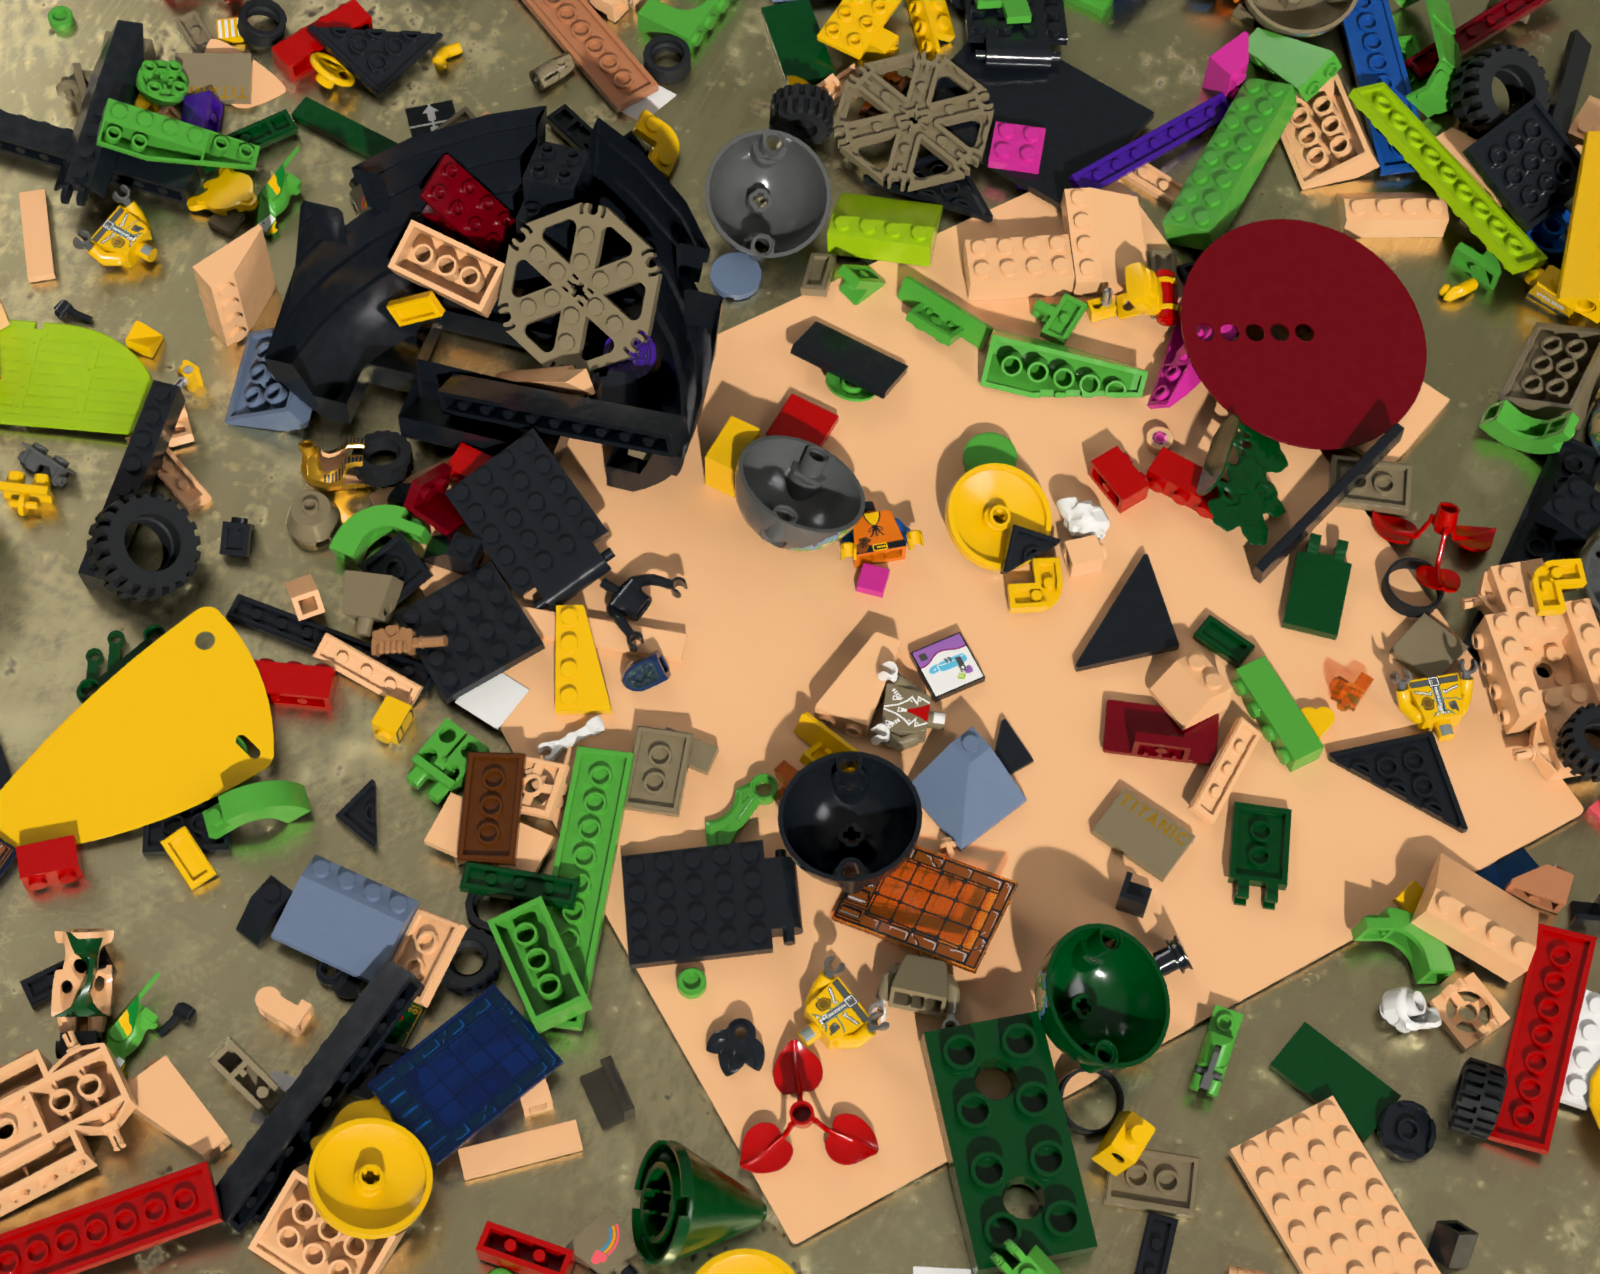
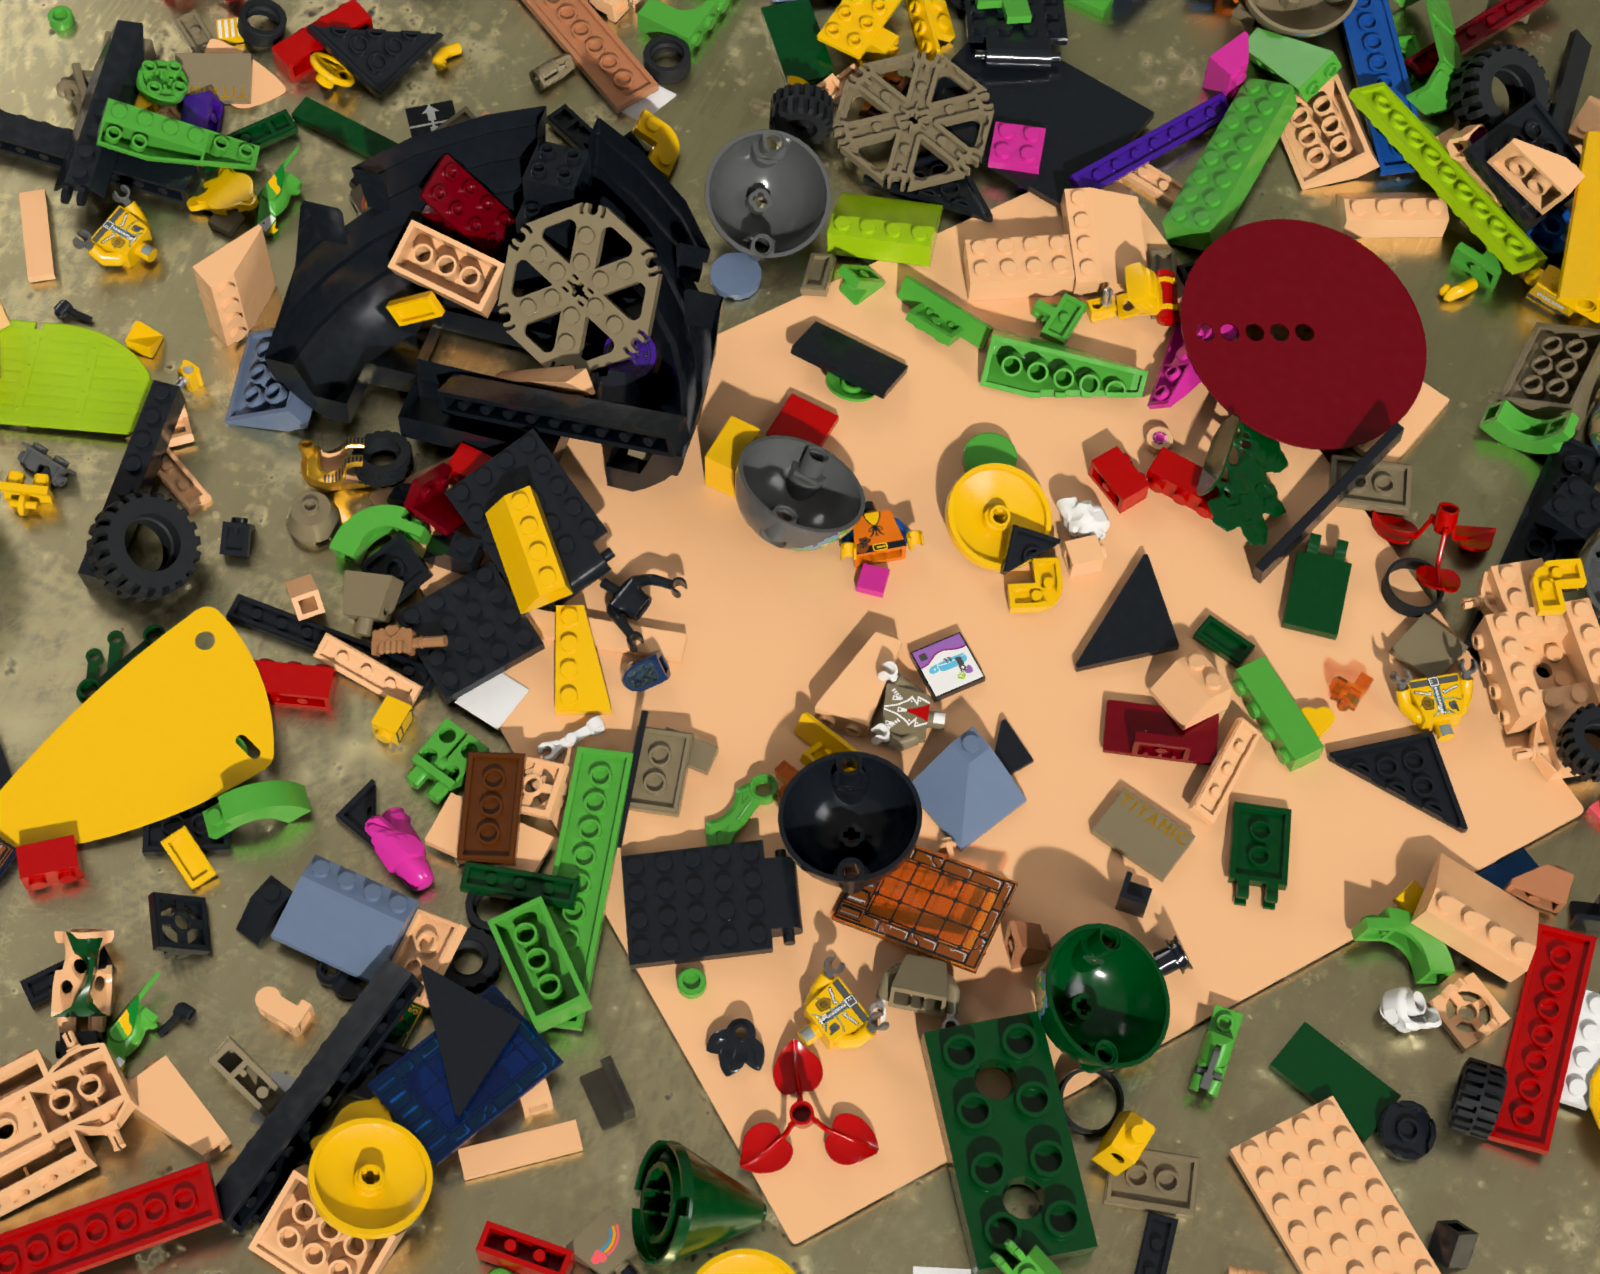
none -> black piece [148,892,211,960]
none -> dark pink animal [364,807,434,891]
none -> black tile [420,965,521,1119]
none -> yellow slope [485,485,573,614]
none -> black axle [617,710,649,848]
none -> nougat slope [1004,920,1051,969]
none -> light nougat rock [1446,124,1488,162]
none -> light nougat slope [1487,138,1585,215]

